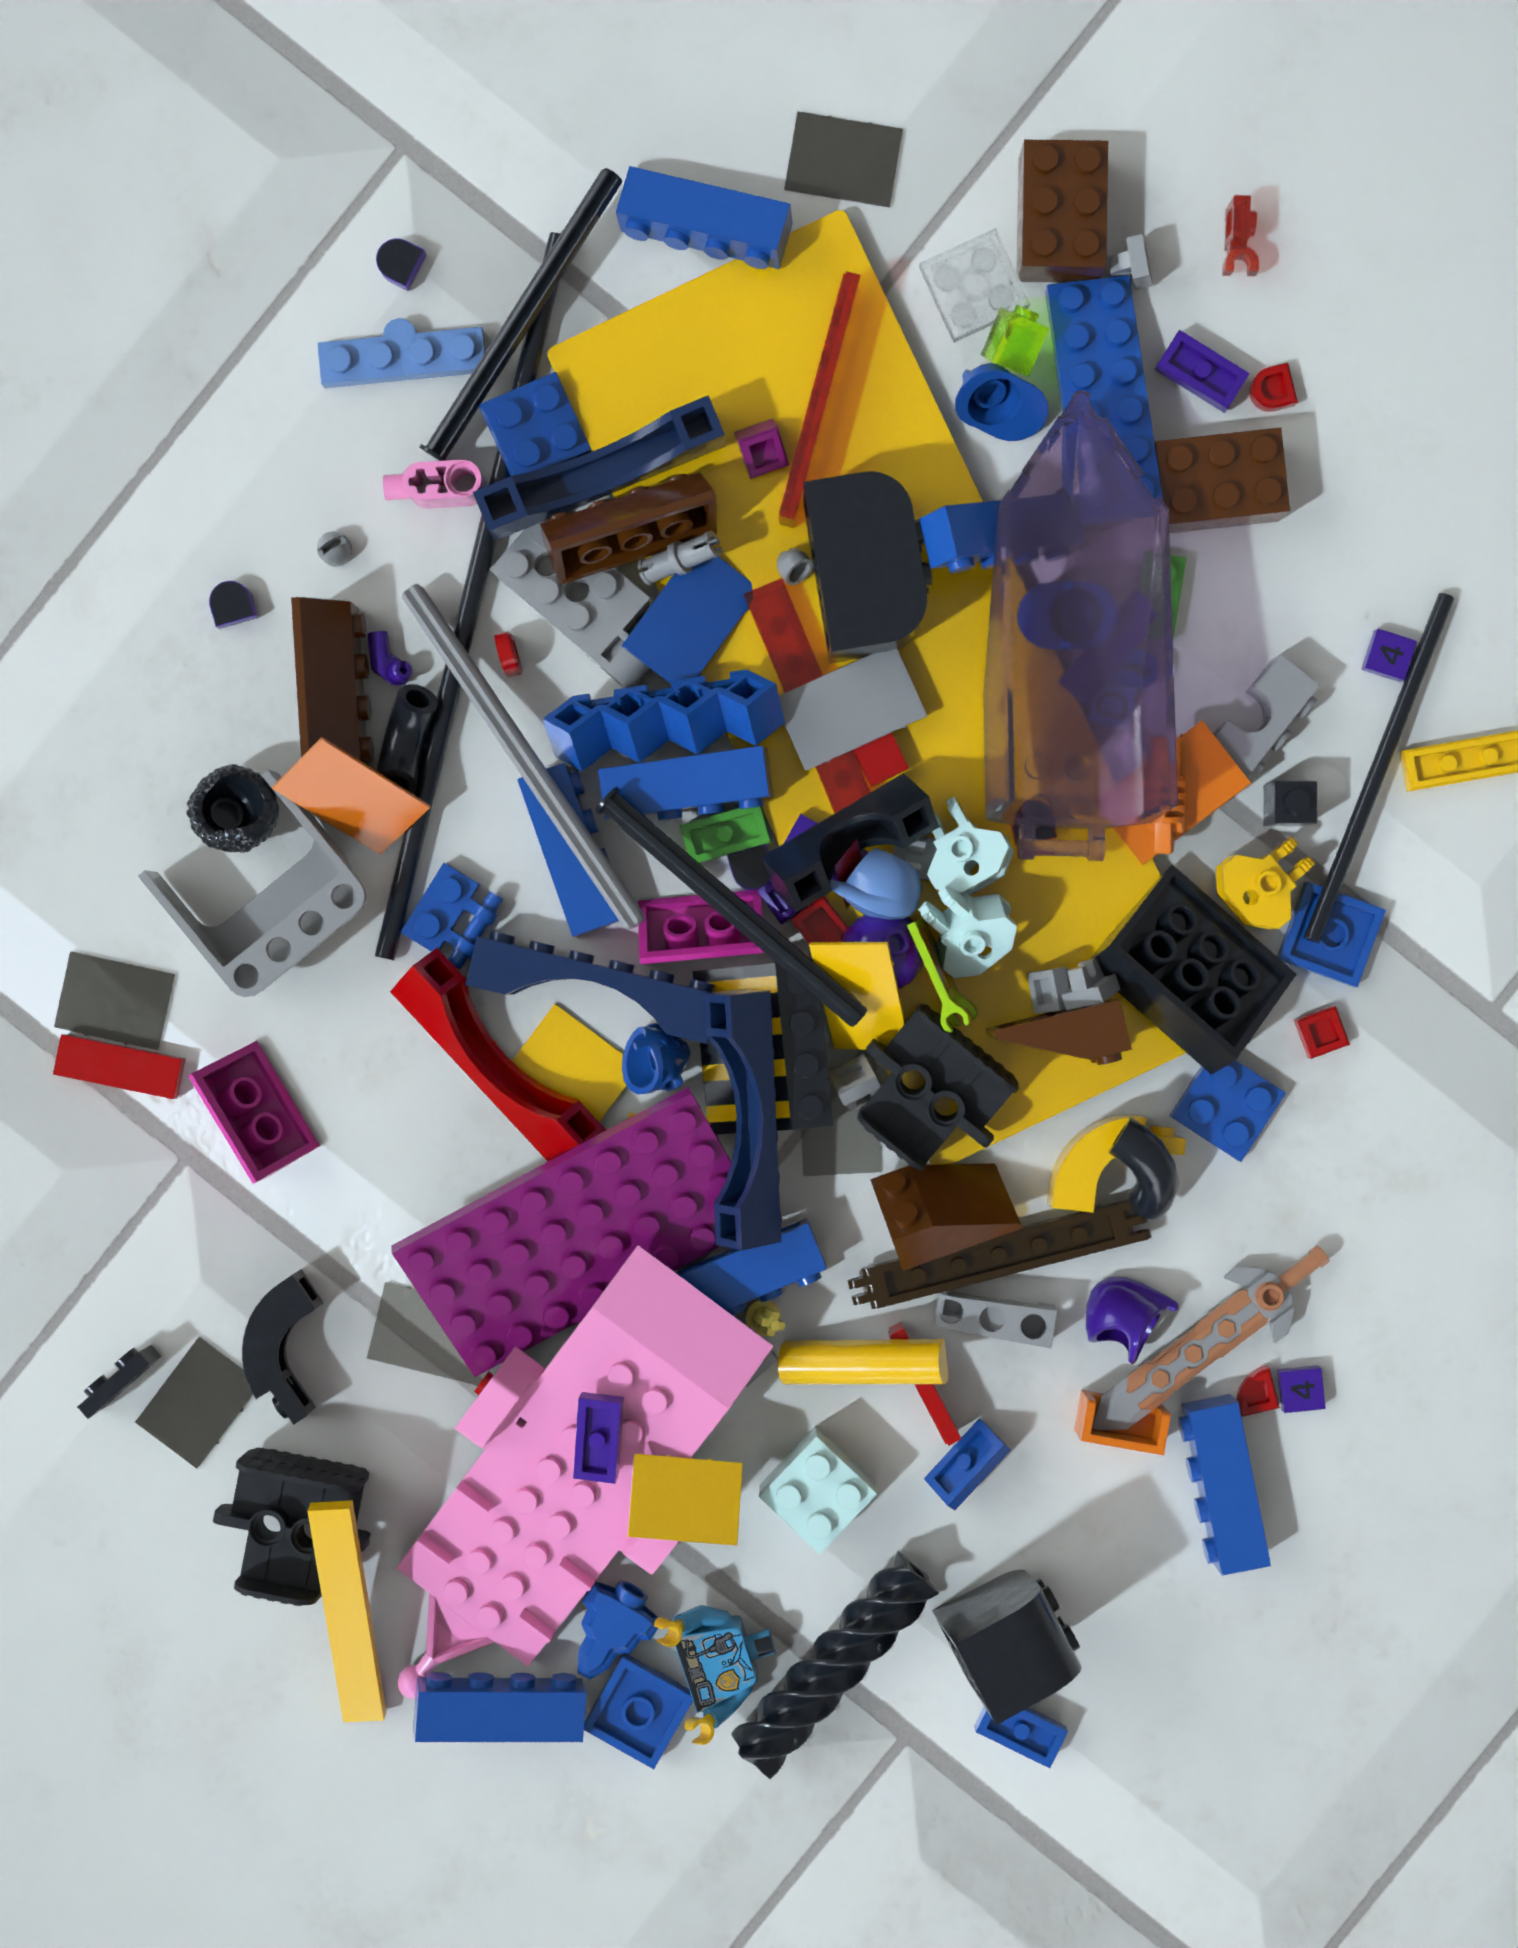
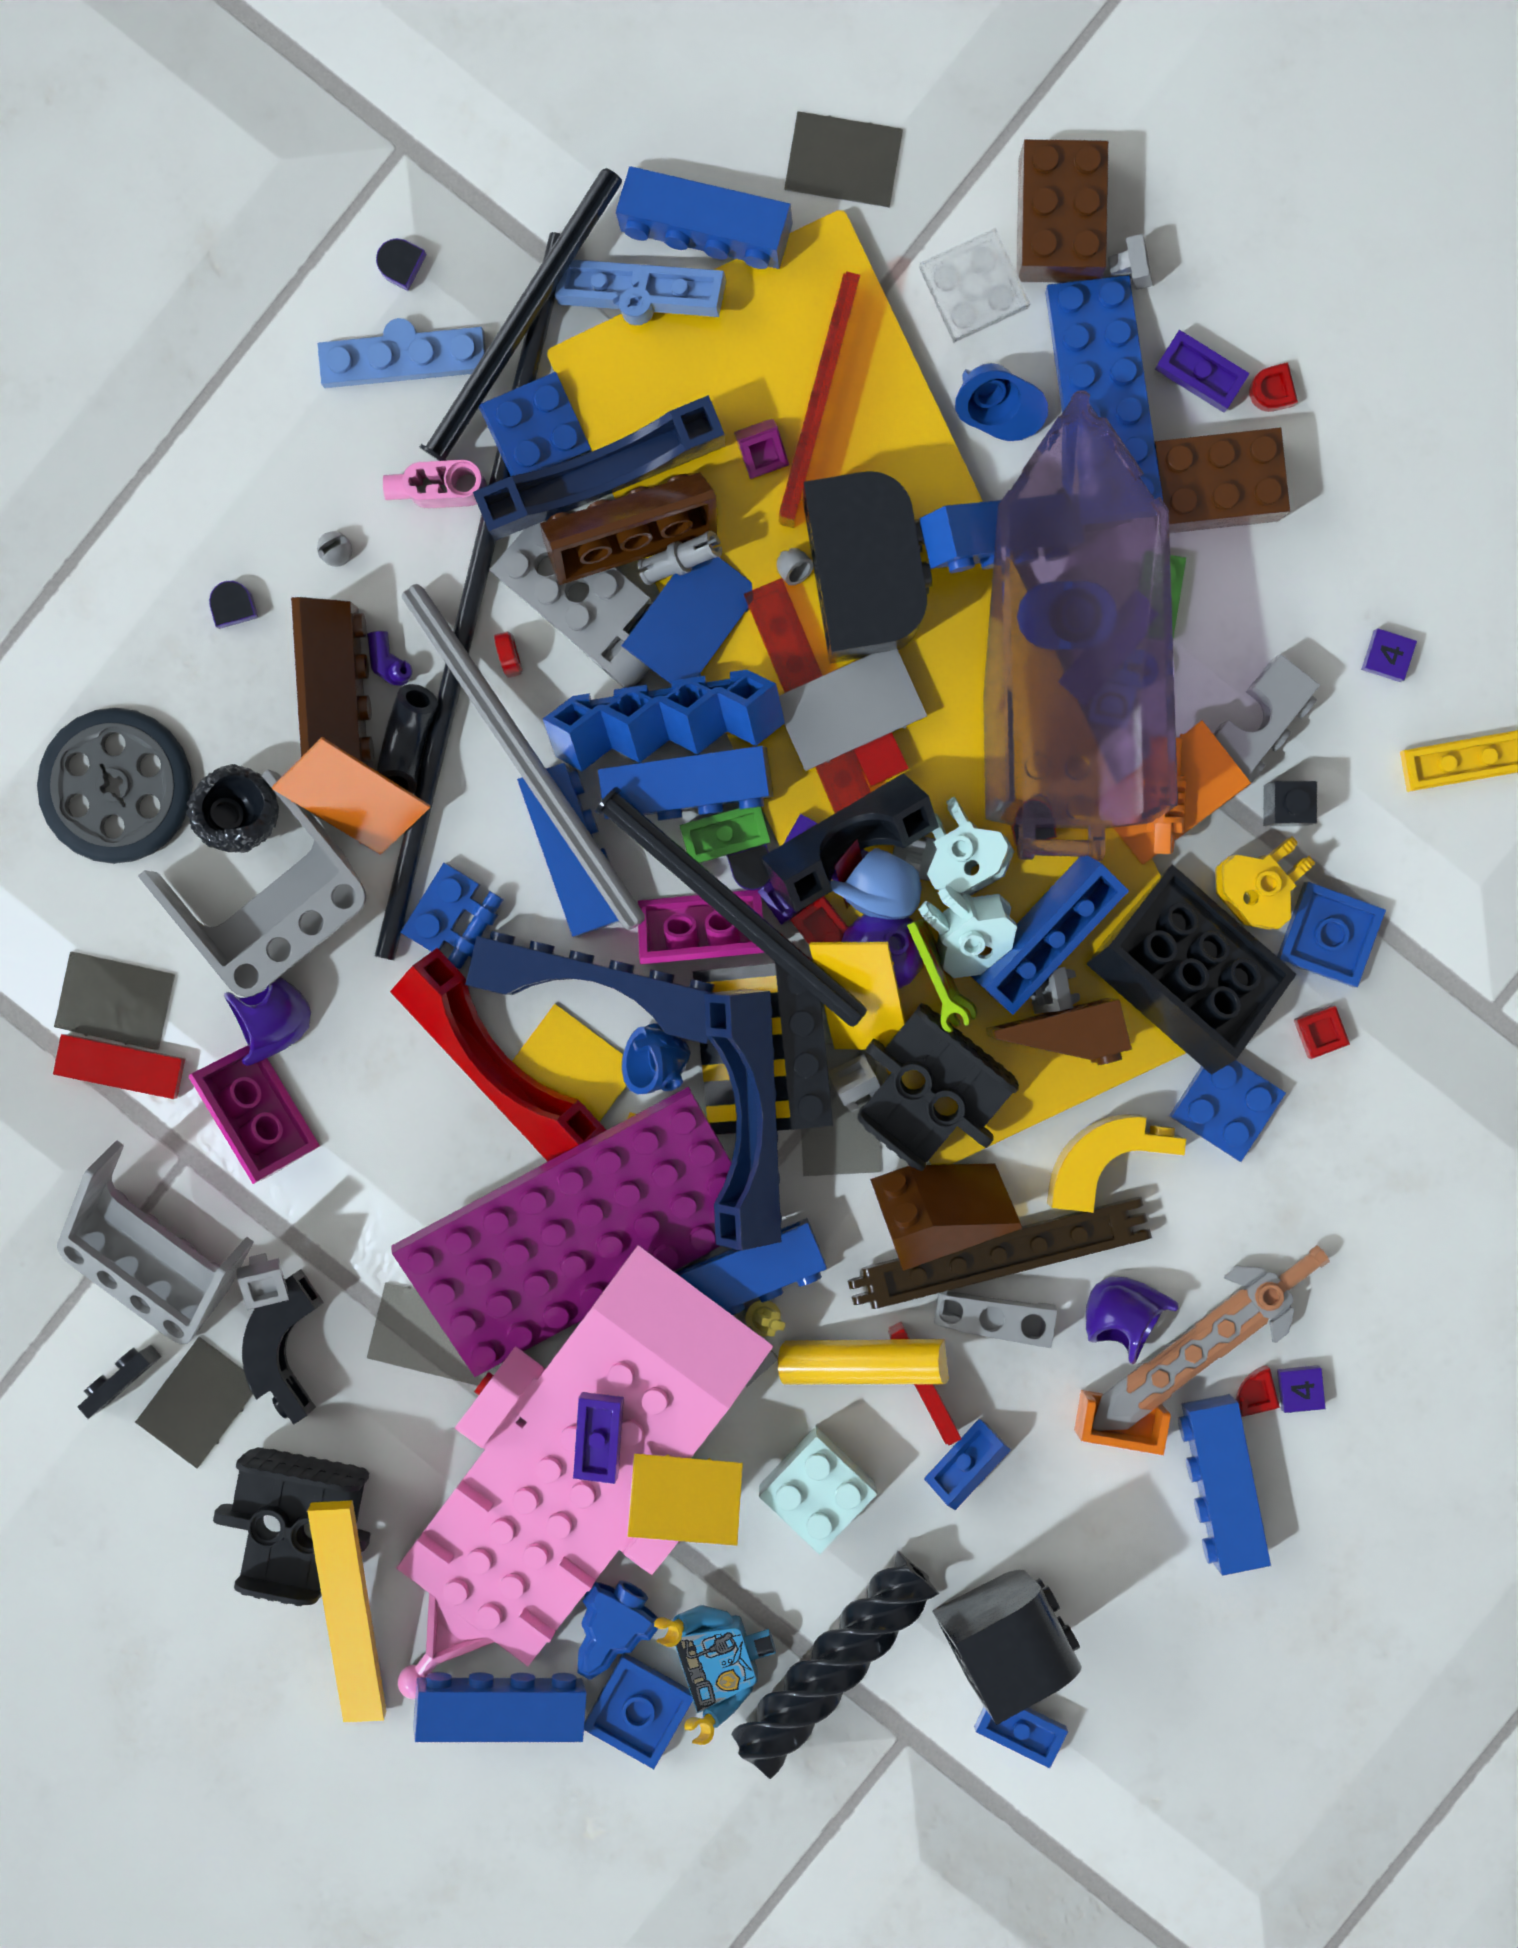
clear neon green brick [981,305,1049,377] -> none
light grey tile [1061,958,1121,1010] -> none
black cylinder [1108,1117,1179,1220] -> none
clear red plate [1222,195,1259,276] -> none
black piece [1303,593,1455,944] -> none
none -> wedge [37,708,193,864]
none -> light grey windscreen [57,1140,254,1344]
none -> dark purple piece [224,977,311,1066]
none -> light grey tile [236,1253,289,1310]
none -> medium blue hinge [555,260,726,325]
none -> blue brick [970,853,1129,1015]

